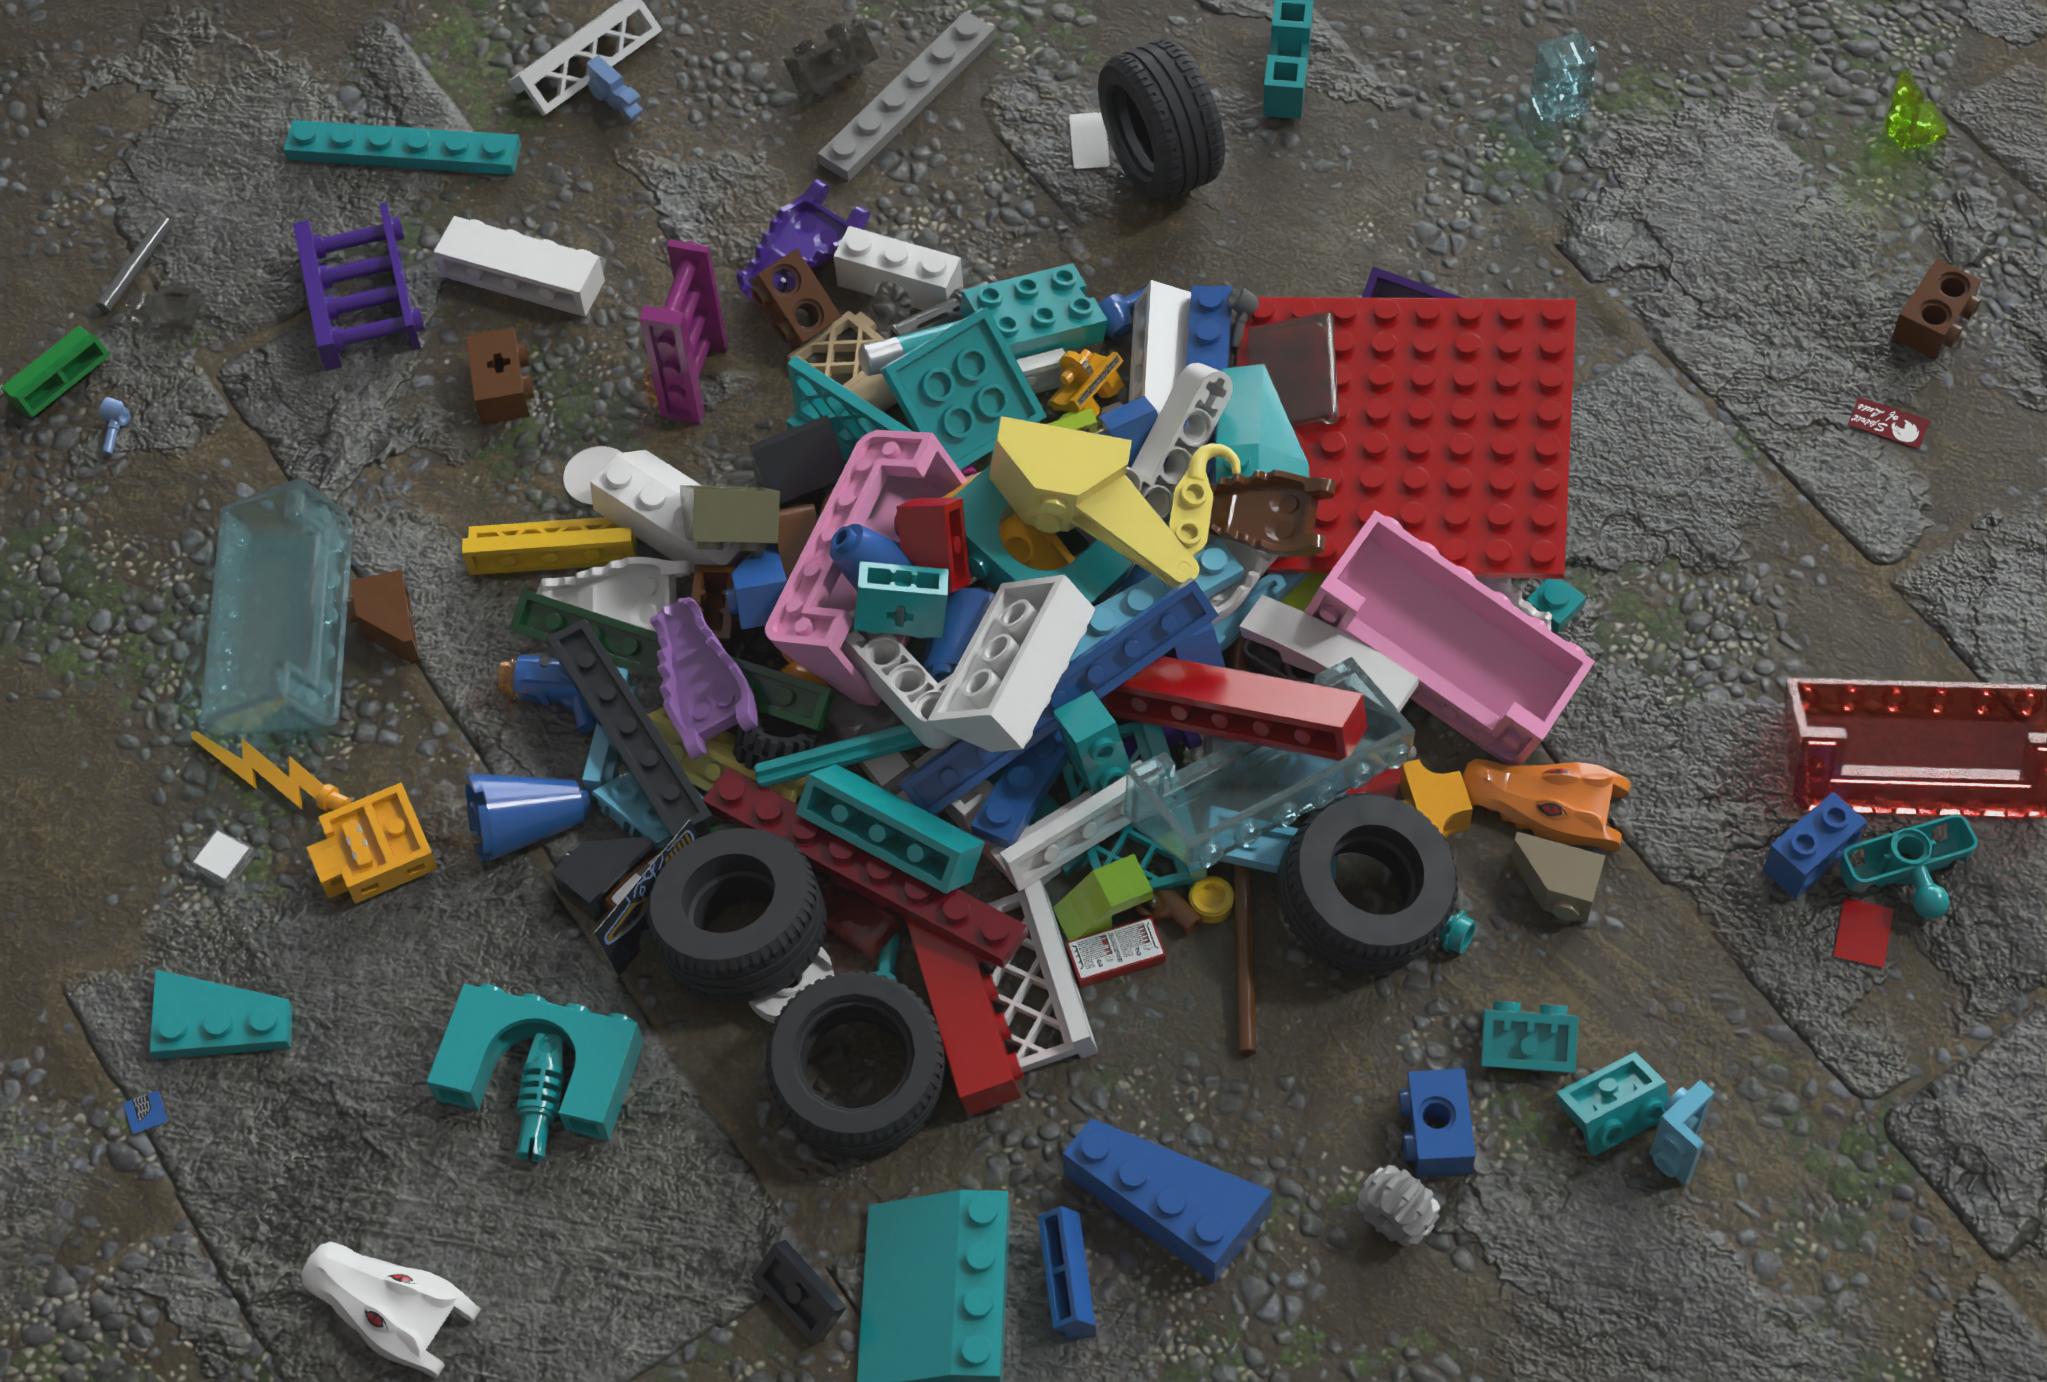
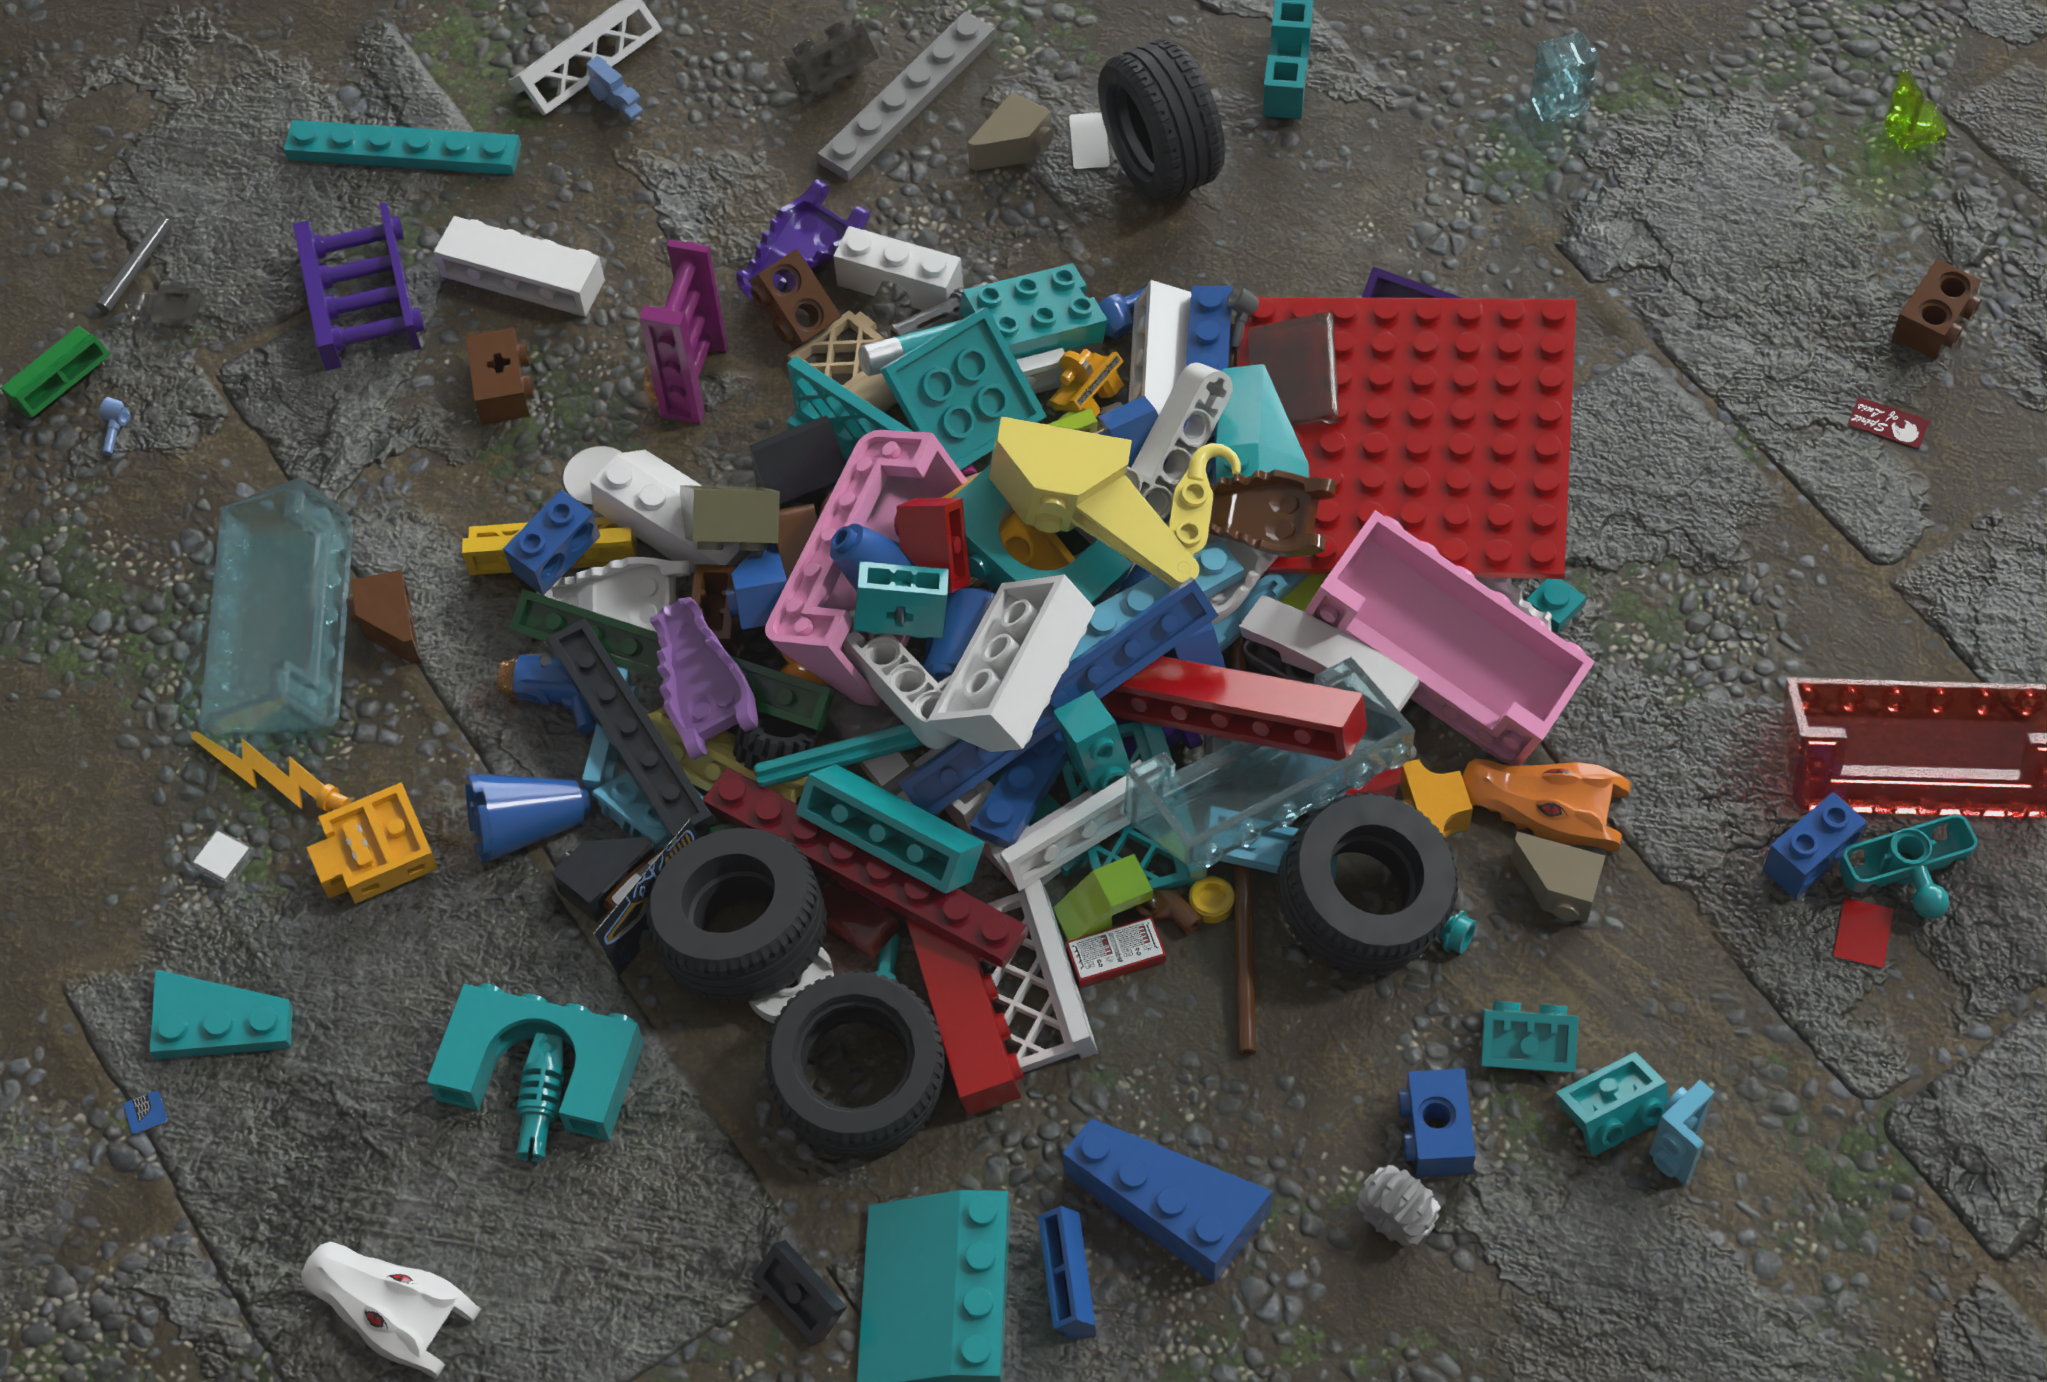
none -> blue brick [503,489,600,595]
none -> dark tan slope [967,91,1054,171]

